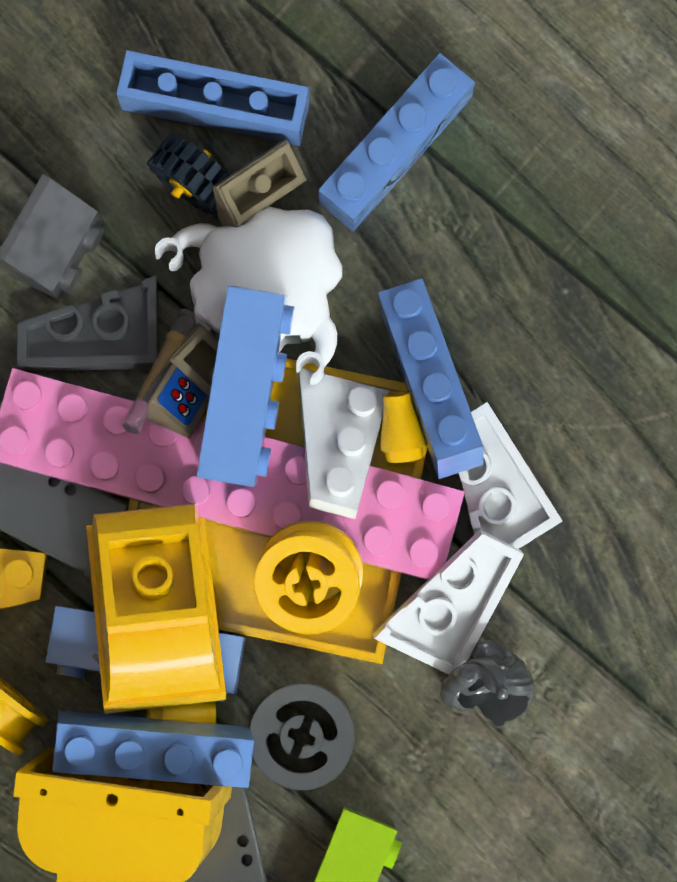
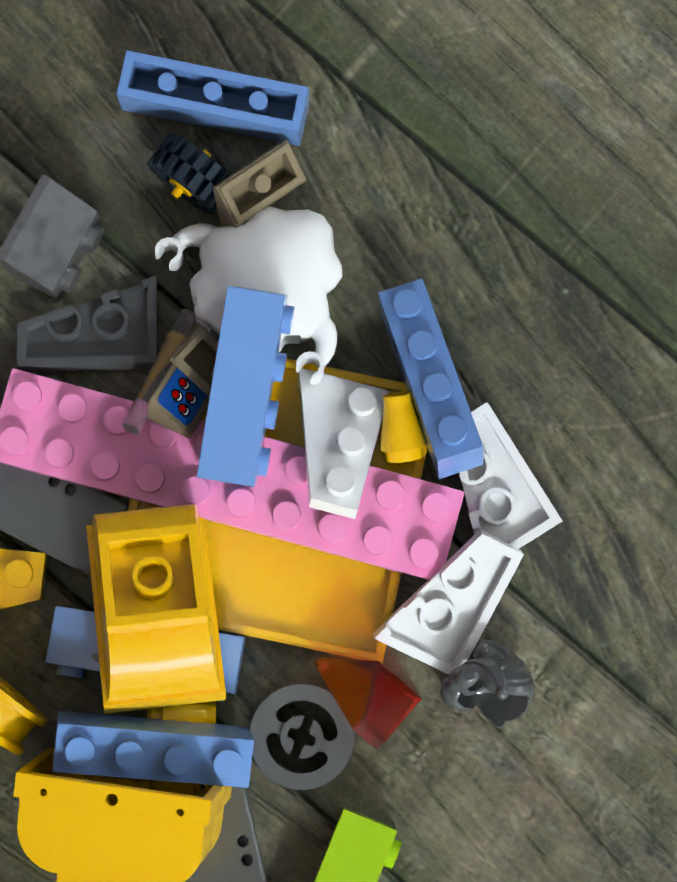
yellow wheel [254,521,364,634] -> none
medium blue brick [318,53,475,232] -> none
none -> clear red slope [314,657,422,749]

